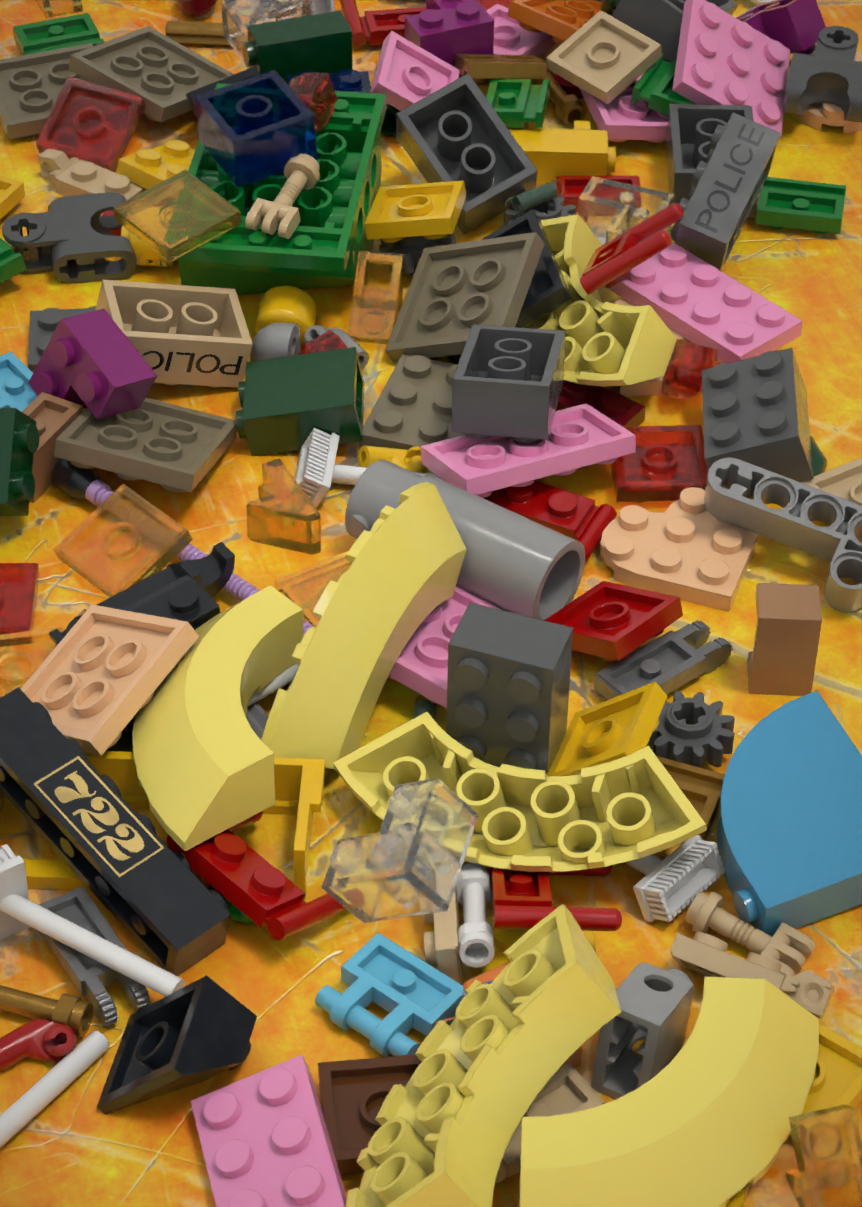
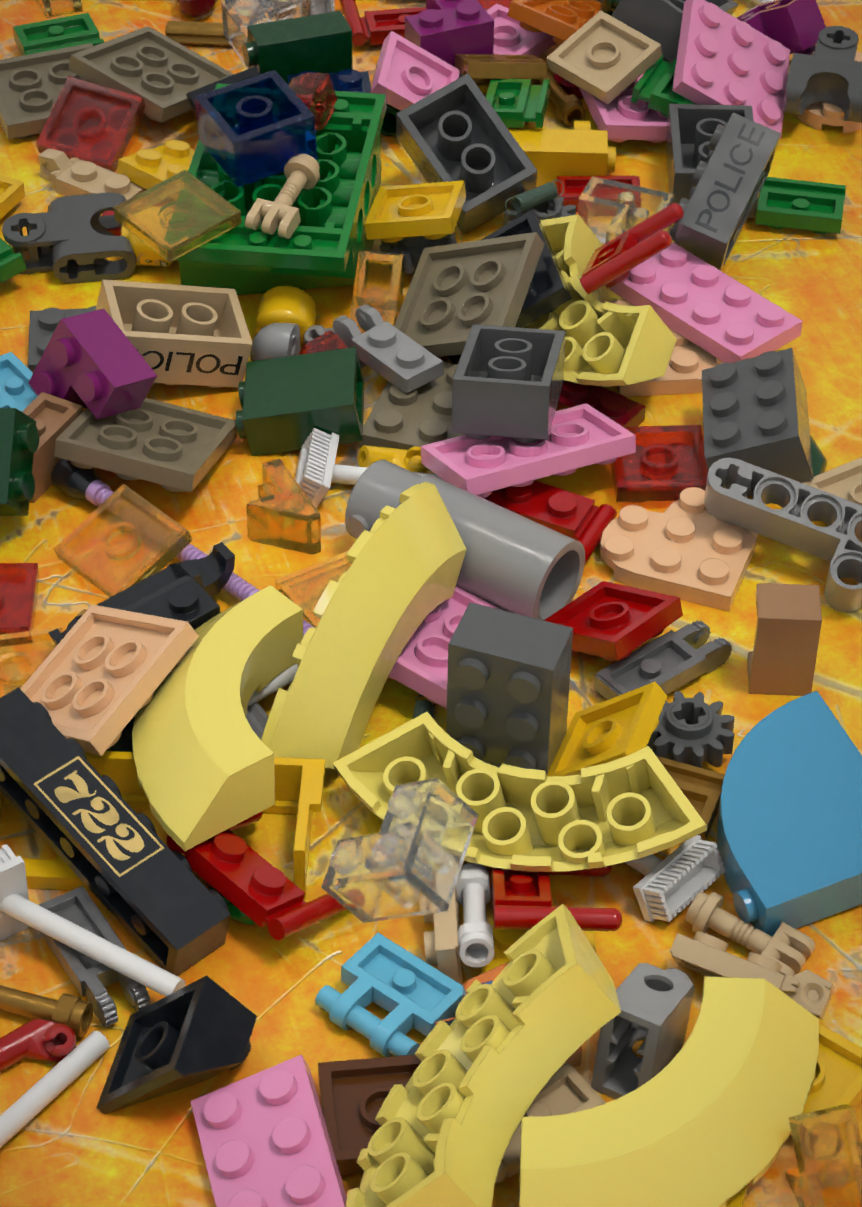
clear red piece [662,340,720,399] -> none
none -> light grey hinge [332,304,444,394]

